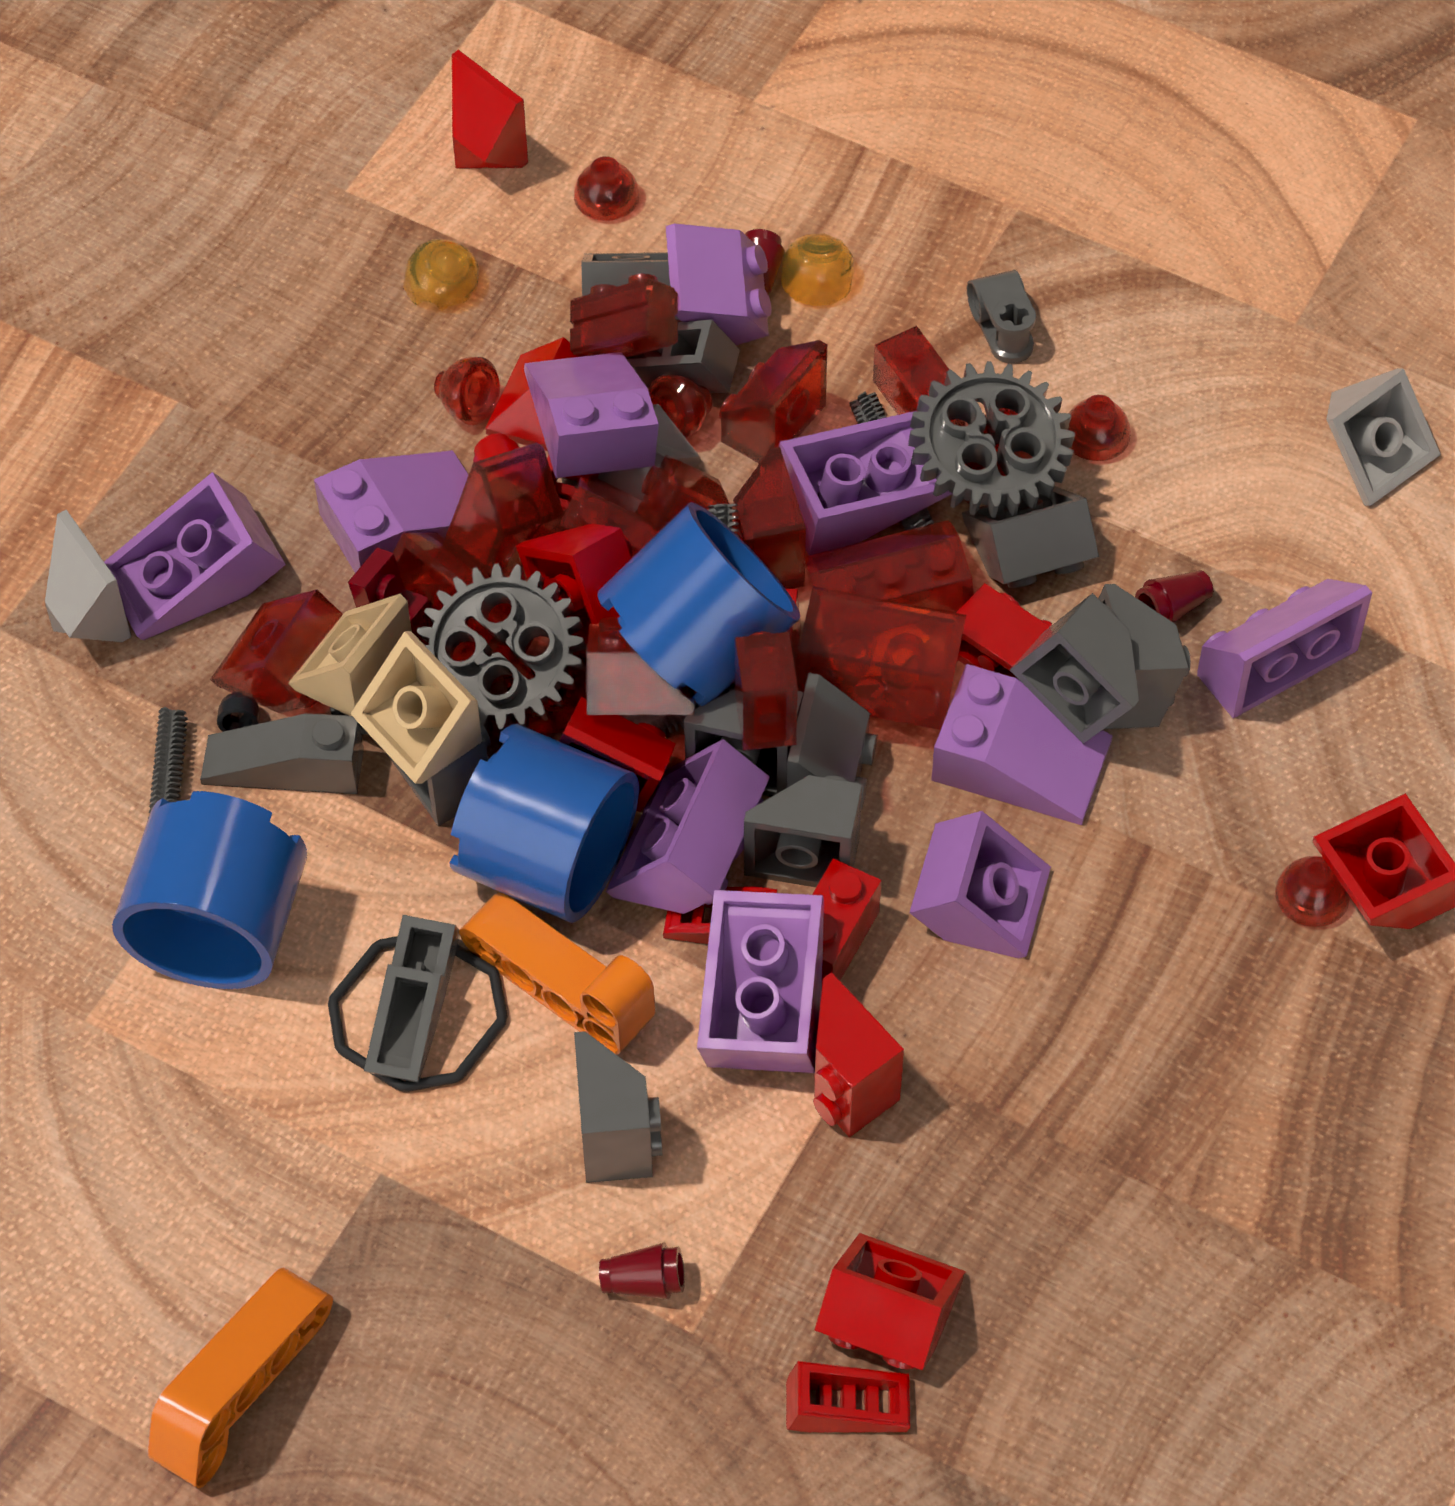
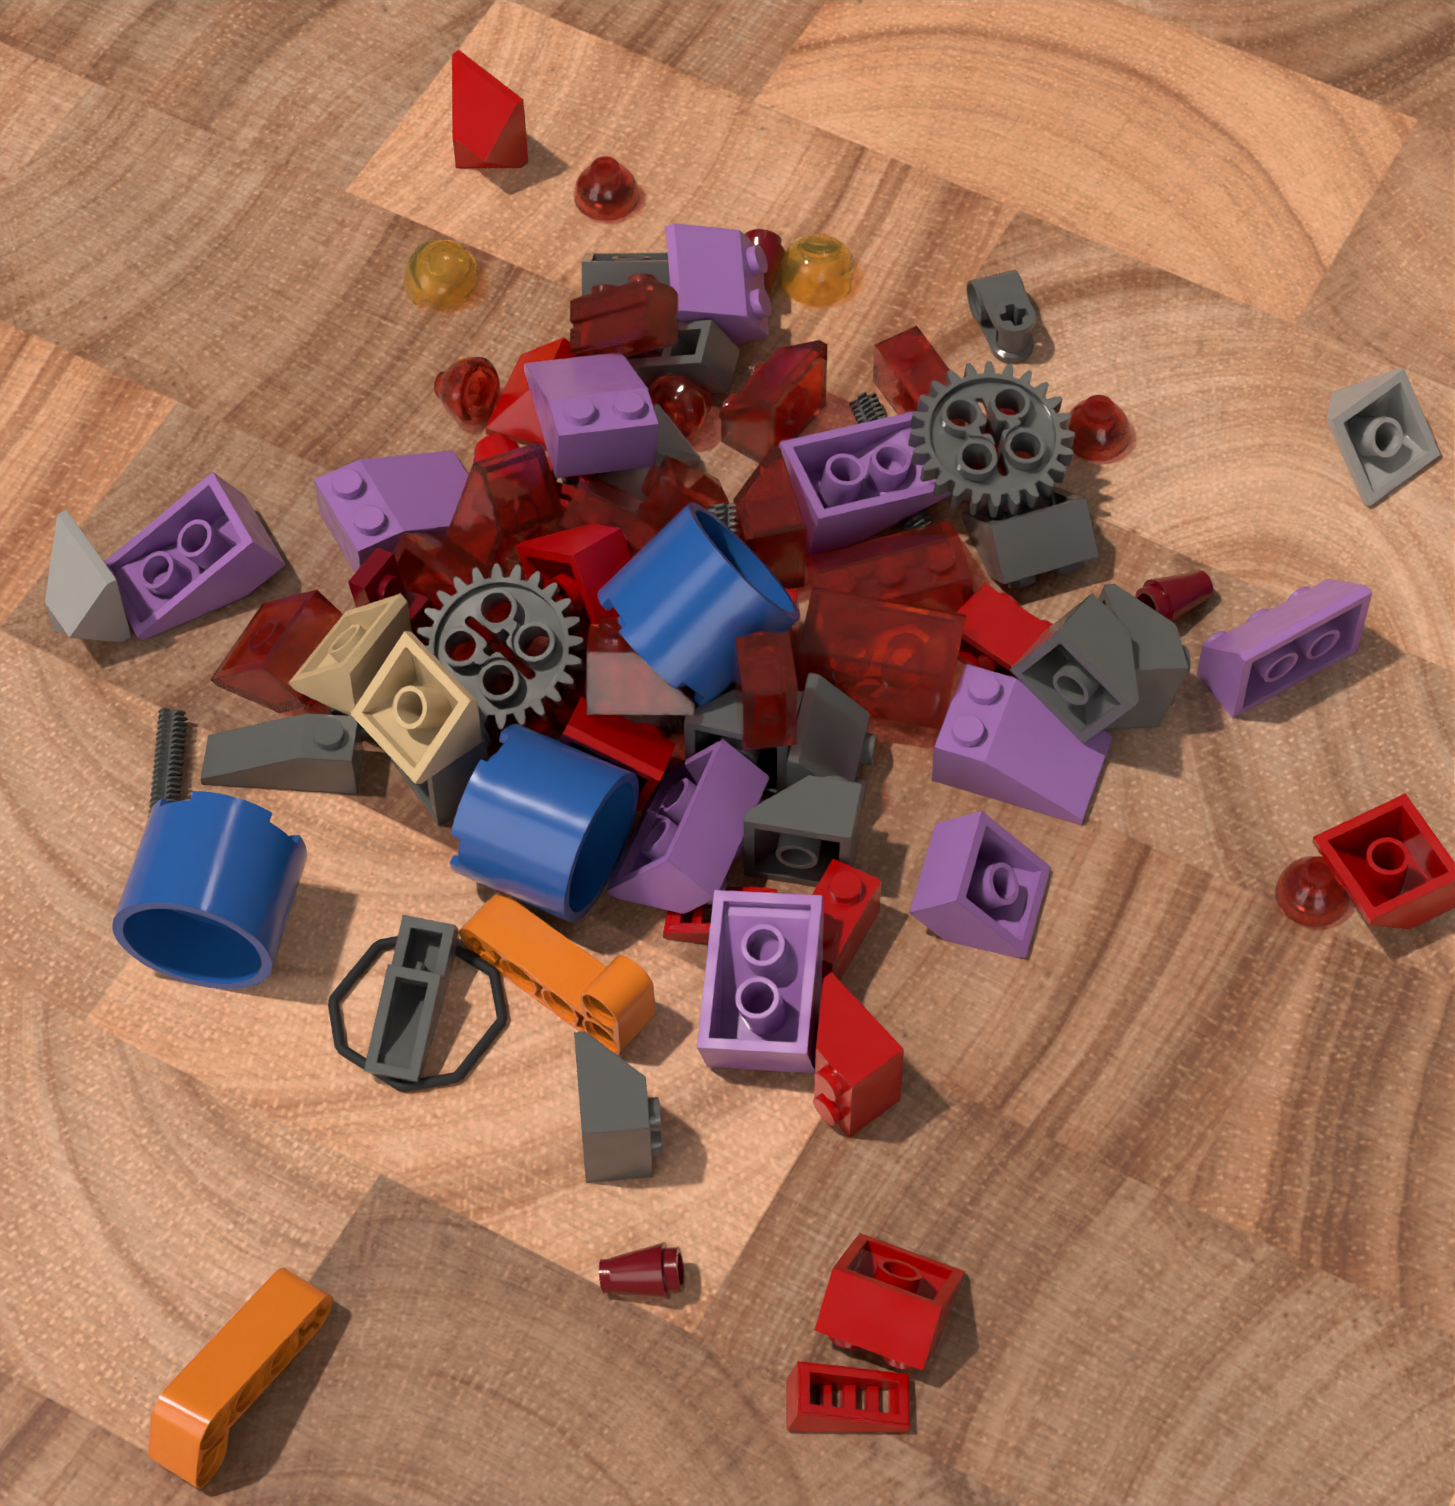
black hinge [217,691,260,732] -> none

